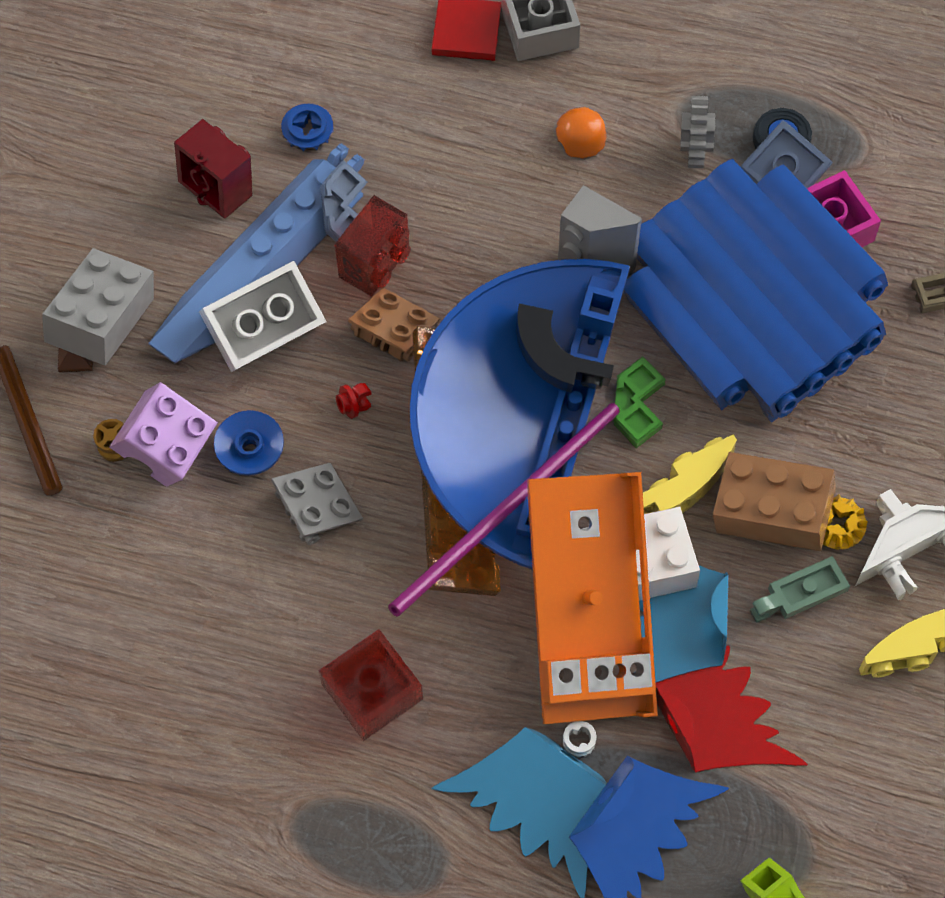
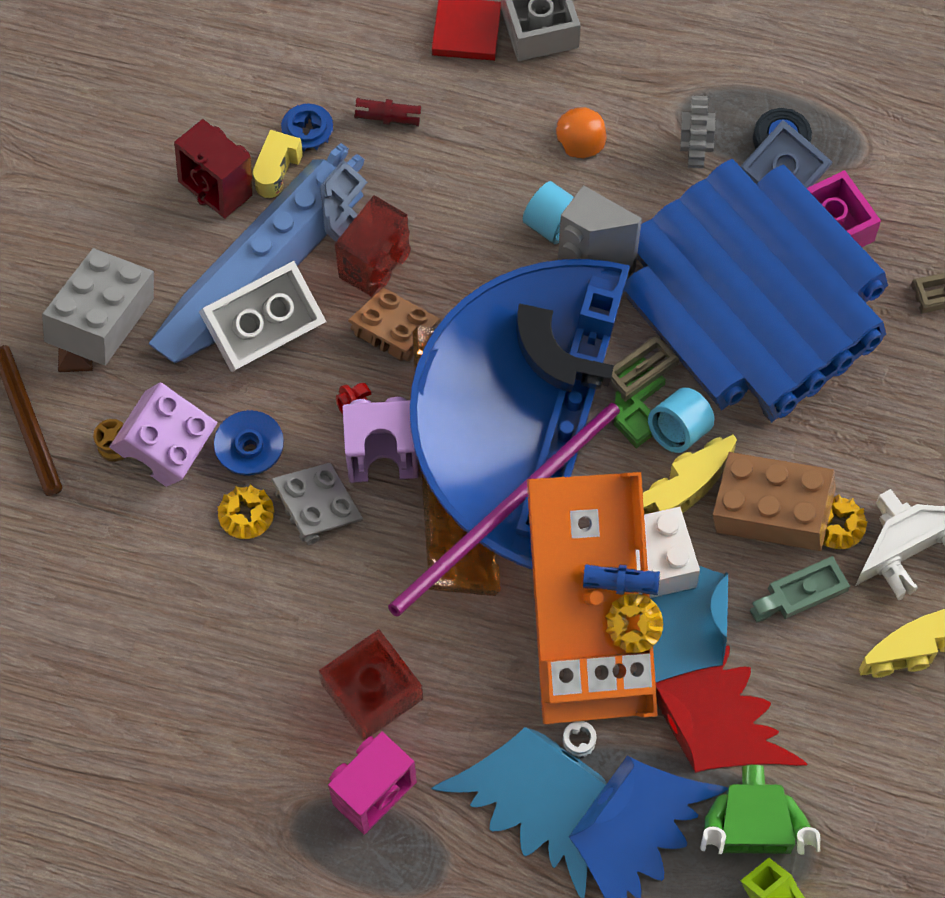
none -> yellow gear [217,484,274,539]
none -> light yellow leg [253,130,303,198]
none -> dark pink brick [328,731,417,835]
none -> lavender piece [343,397,419,483]
none -> dark red pin [354,97,421,127]
none -> medium azure piece [522,181,574,244]
none -> blue pin [583,564,660,596]
none -> yellow gear [605,593,663,653]
none -> dark tan tile [610,334,679,402]
none -> medium azure piece [648,388,714,453]
none -> bright green torso [700,765,820,855]

